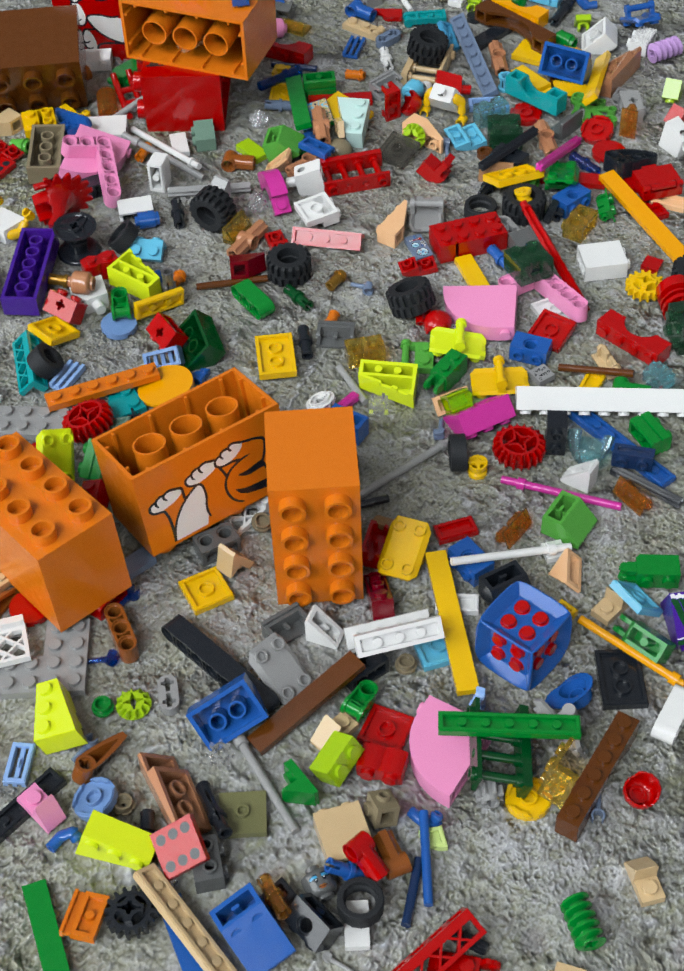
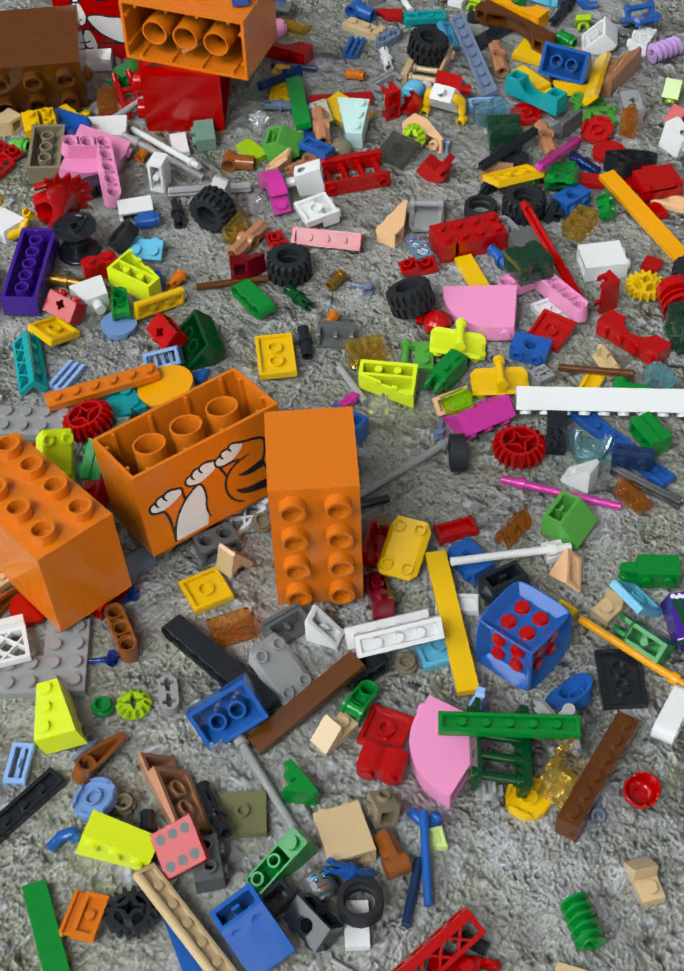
bright pink slope [17,783,67,835] -> none
black tyre [27,343,64,380] -> none
nougat head [67,270,96,295] -> none
flat silver pin [161,268,176,292] -> none
clear orange pin [256,873,292,920] -> none
green brick [302,71,336,97] -> none
white gear [306,391,336,409] -> none
lime brick [309,731,365,788] -> none
tan tile [334,117,345,138] -> none
red piece [342,831,390,882] -> none
medium azure slope [444,122,488,151] -> none
yellow wheel [467,454,488,480] -> none
reddish brown tile [477,146,493,160] -> none
medium azure bush [498,71,511,93] -> none
yellow wheel [514,187,533,202] -> none
none -> clear orange hinge [206,607,257,649]
none -> green slope [244,826,320,895]
none -> red hinge [594,270,620,314]

